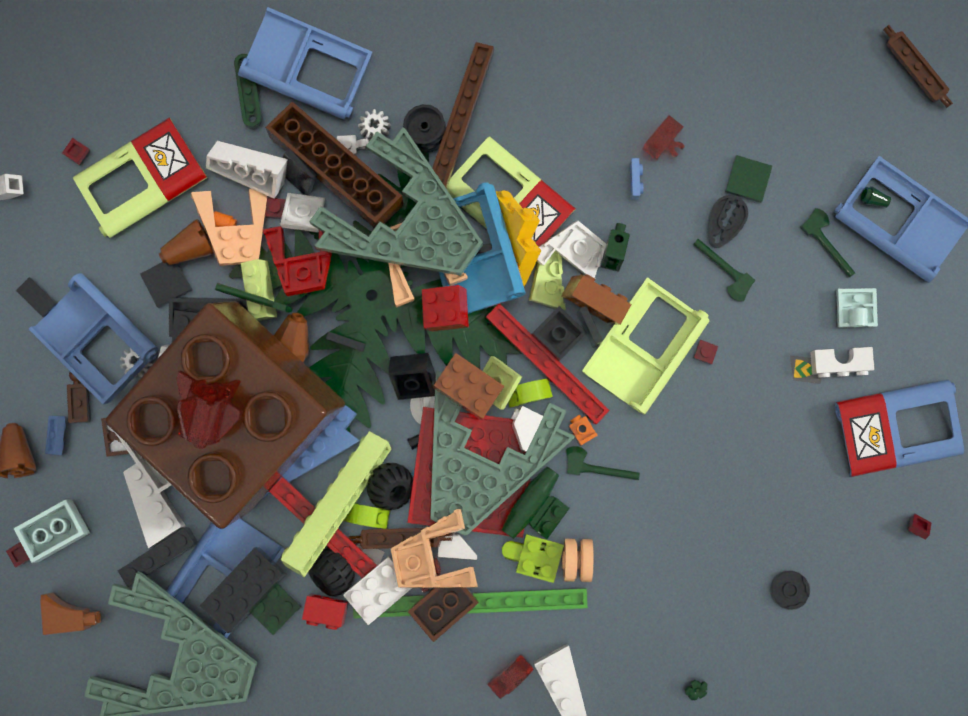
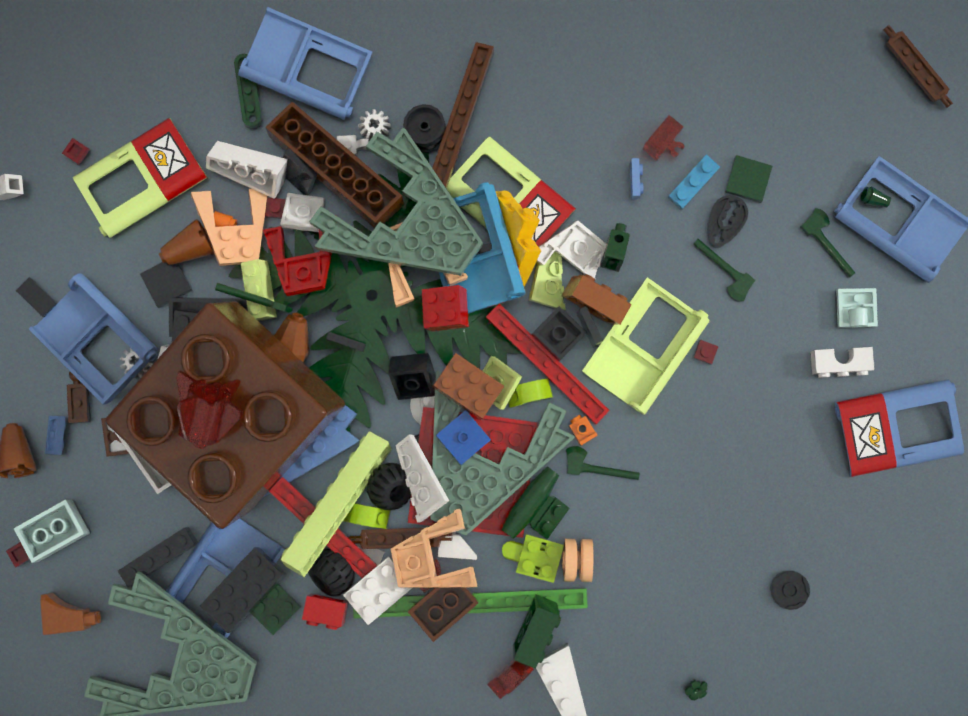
white wedge [123,464,186,548] -> none
white slope [511,406,543,452] -> none
sticker [790,355,822,384] -> none
dark red plate [908,513,932,540] -> none
none -> white wing [395,435,449,522]
none -> blue plate [436,410,491,465]
none -> dark green brick [513,594,561,669]
none -> dark azure plate [668,154,720,209]

